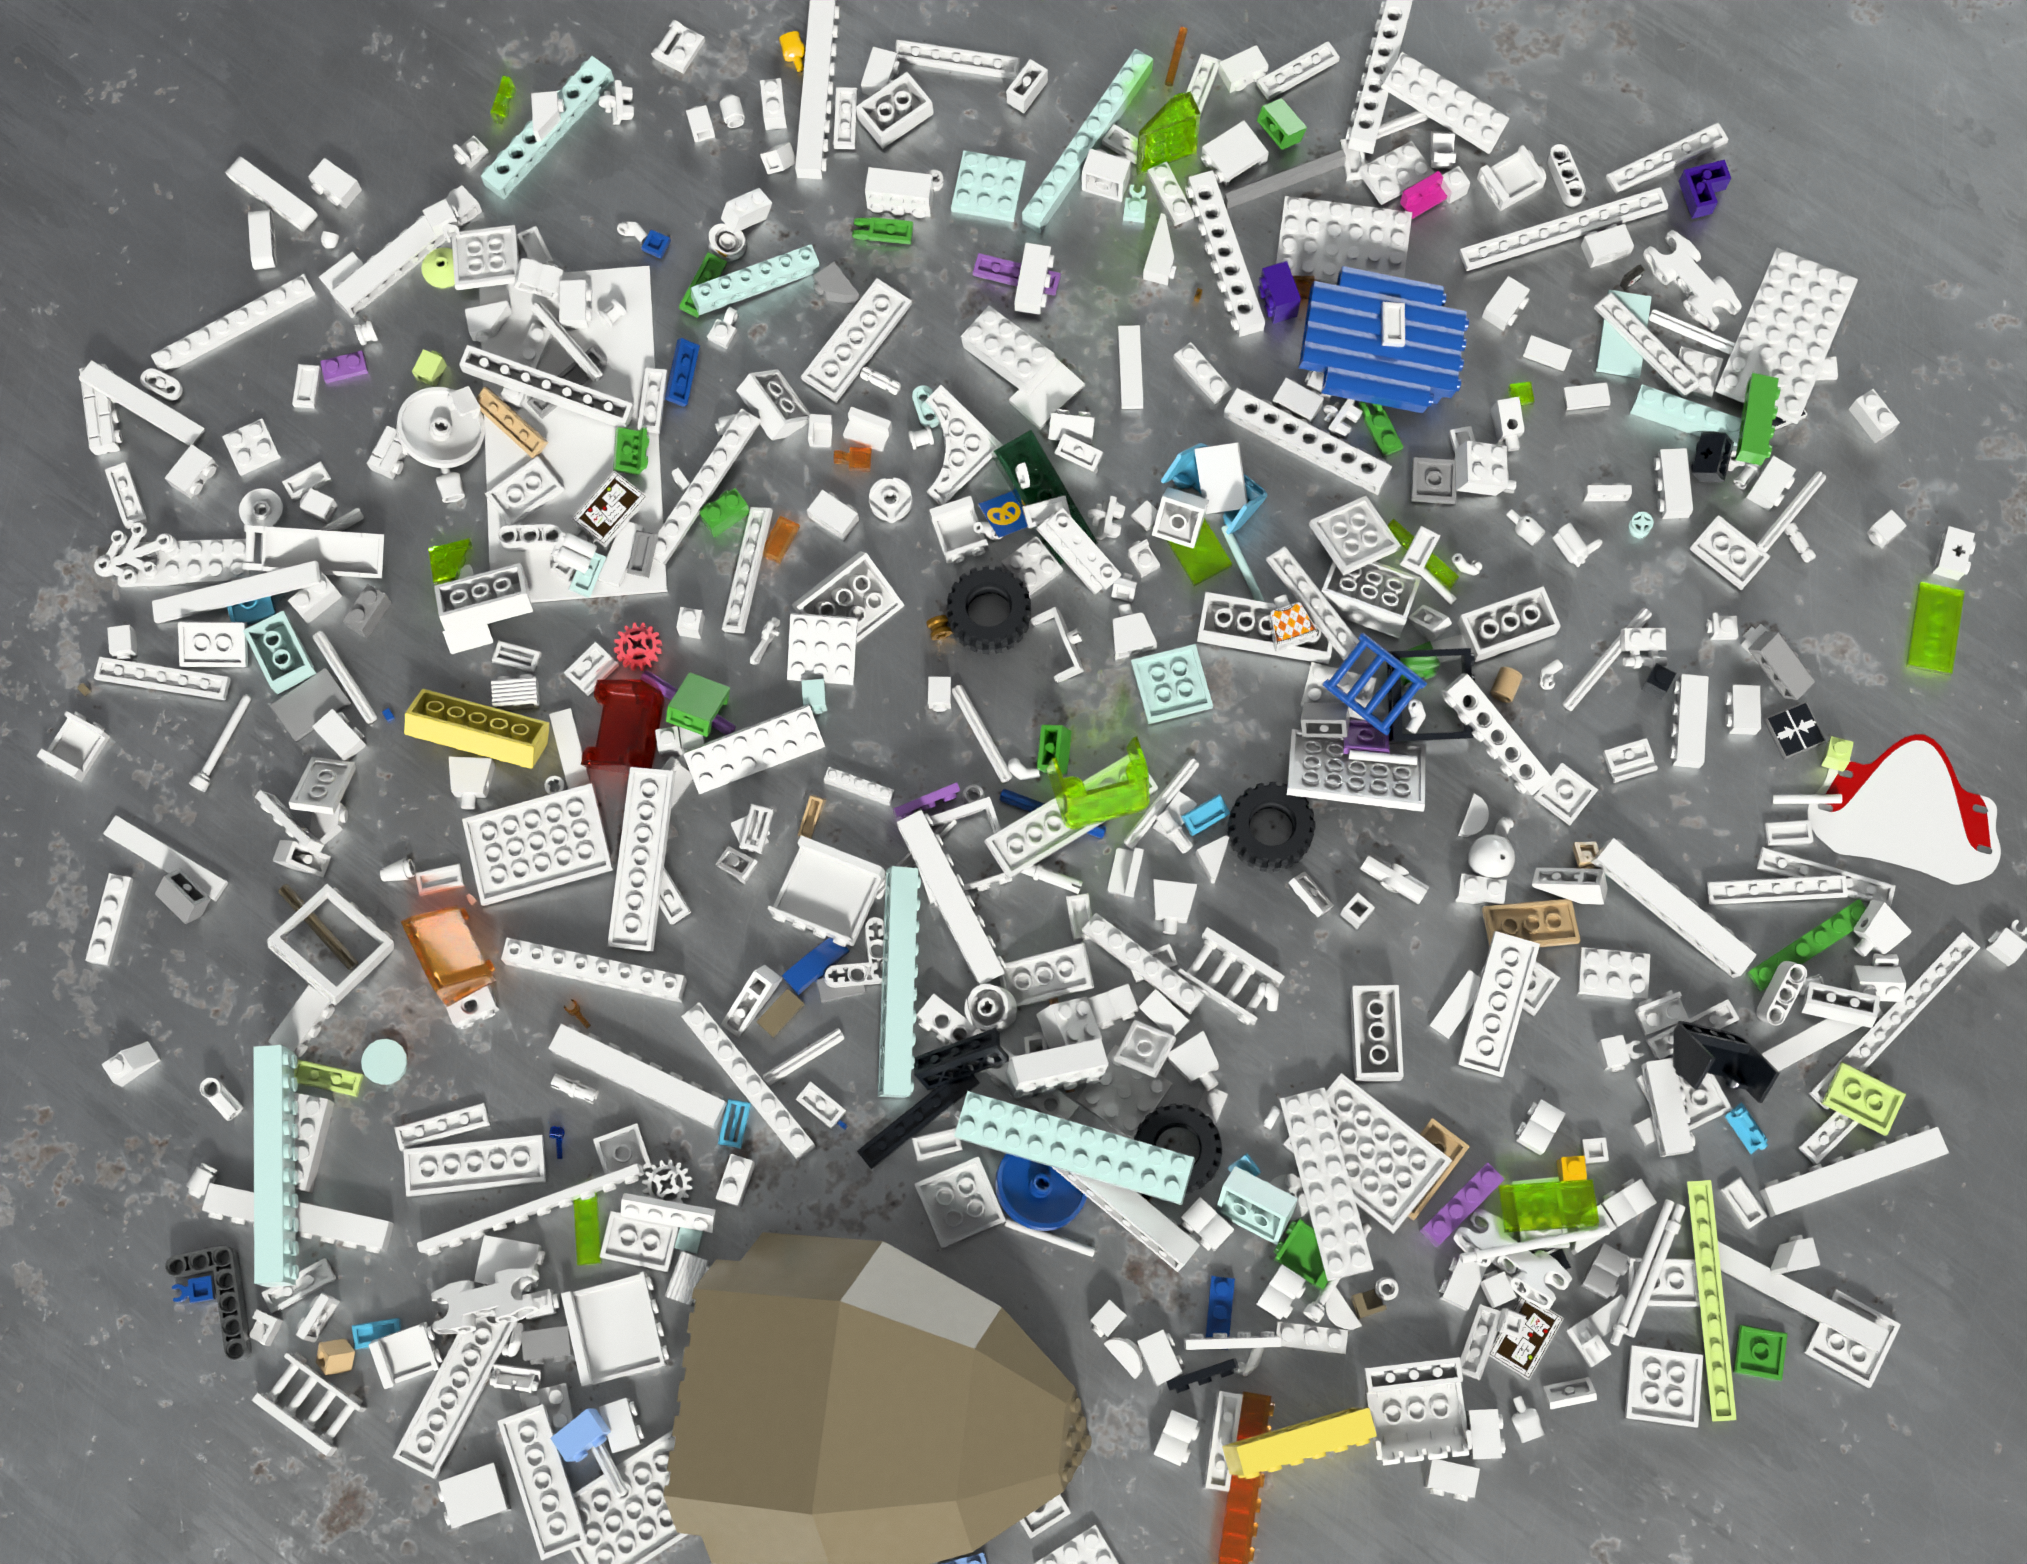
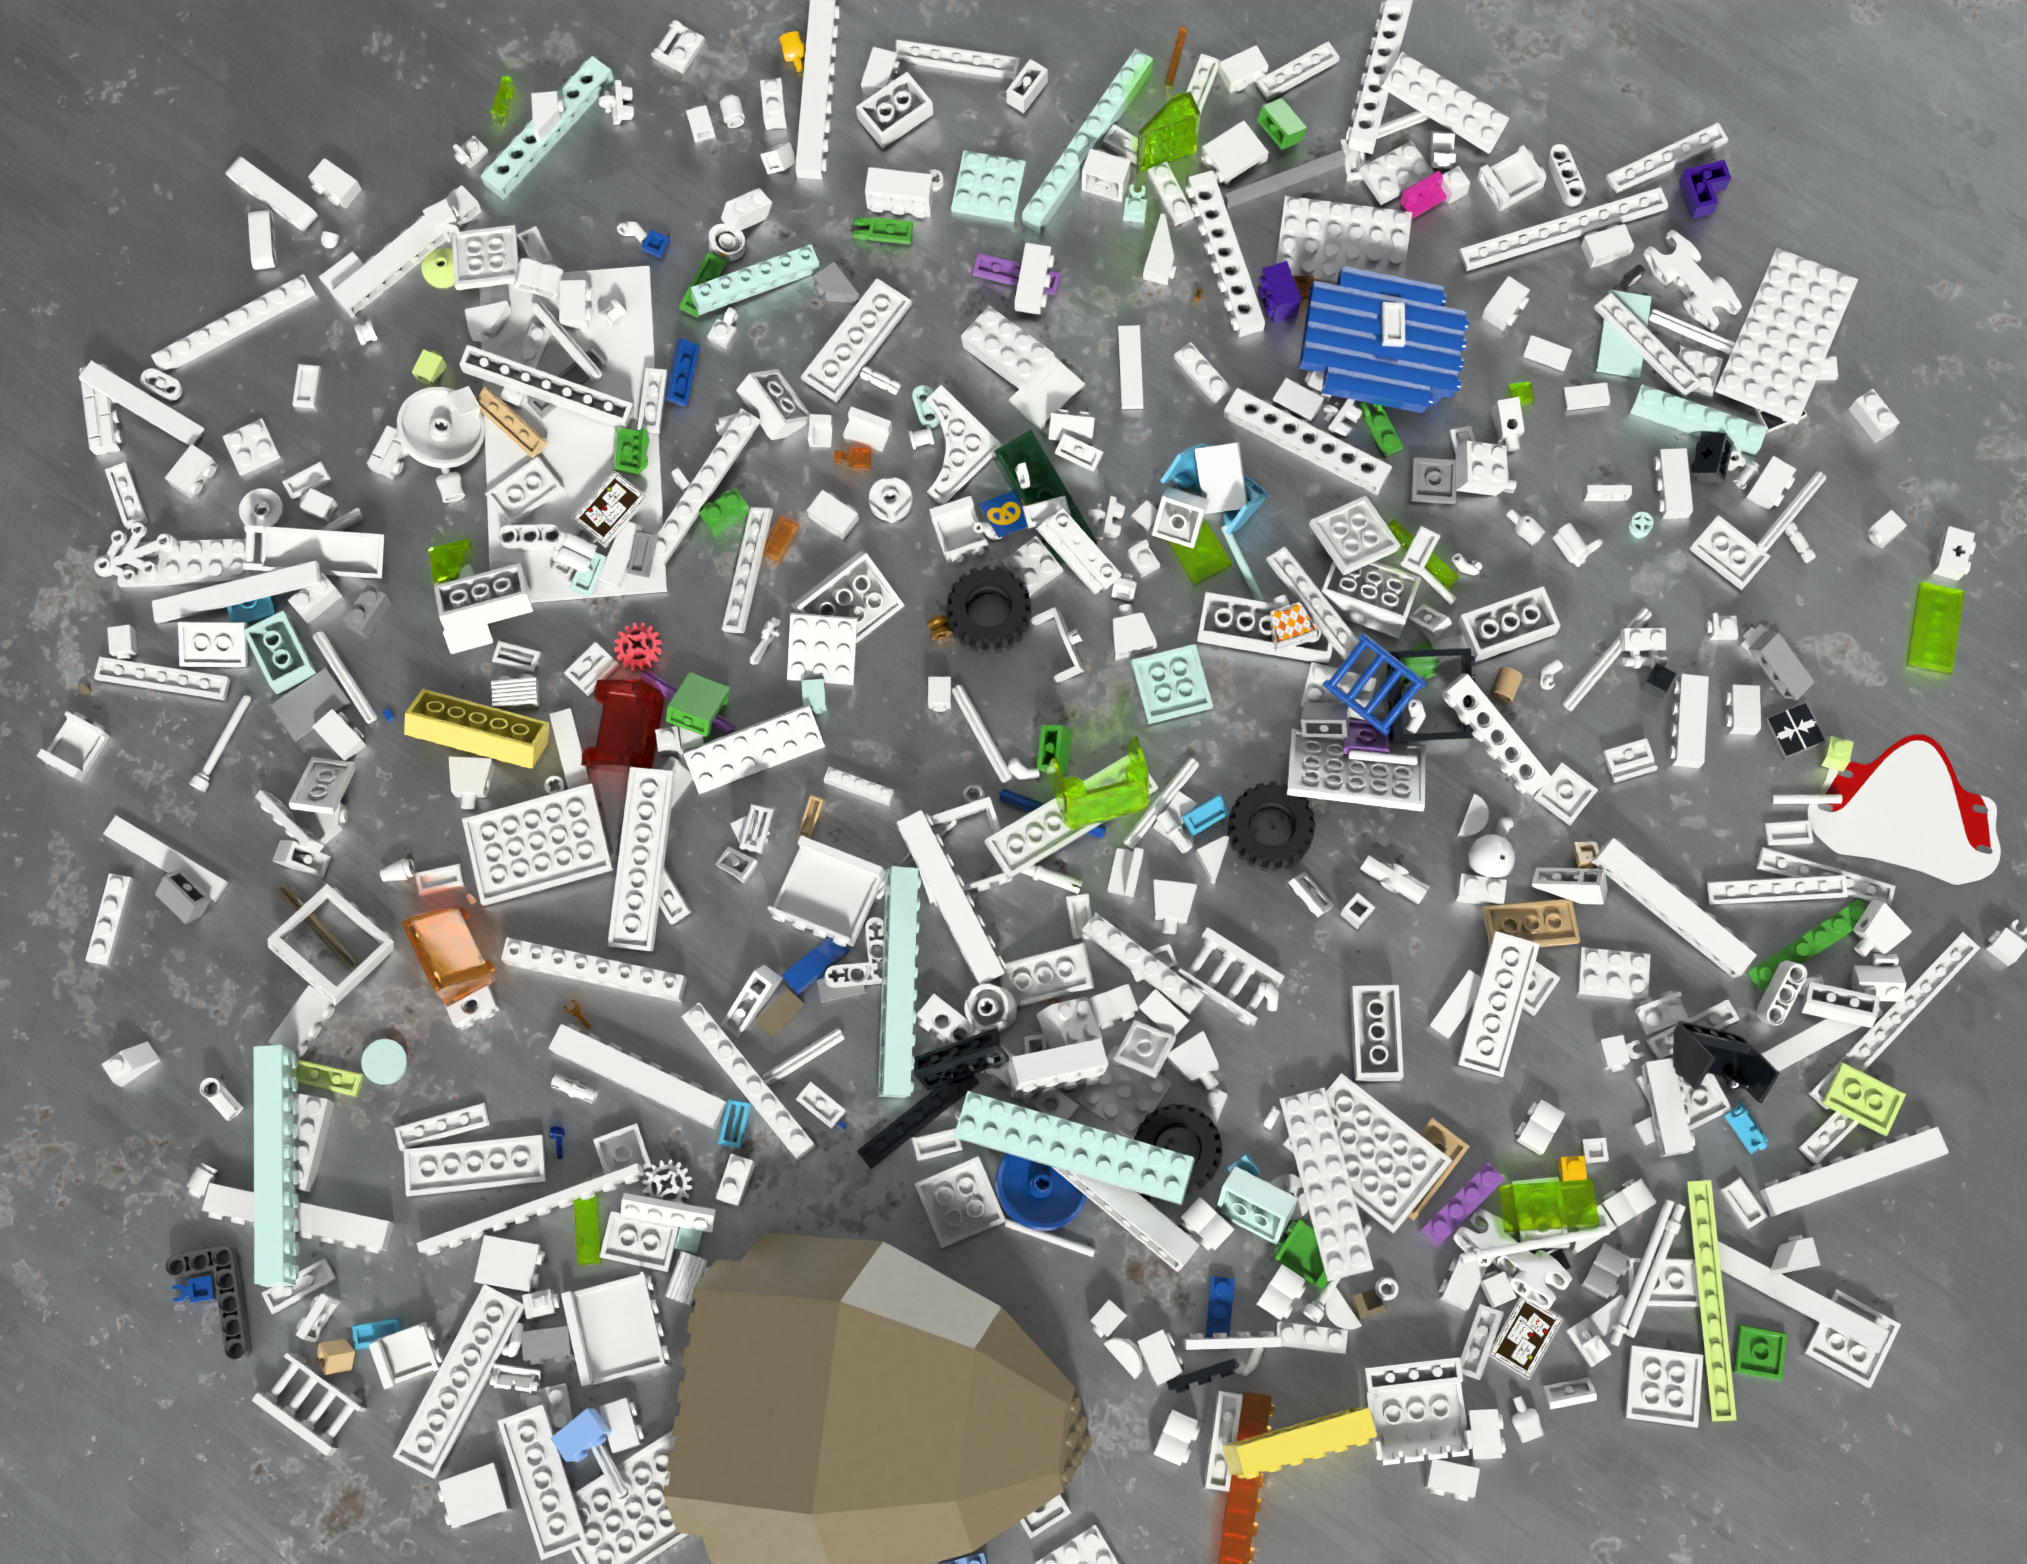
white panel [249,1309,283,1346] -> none
medium lavender plate [320,351,368,384] -> none
white piece [432,1268,540,1334] -> none
white brick [676,607,705,639] -> none
white plate [833,87,858,149] -> none
medium lavender plate [893,782,960,819] -> none
white tile [1496,1308,1526,1339] -> none
bright green brick [1735,373,1781,465] -> none

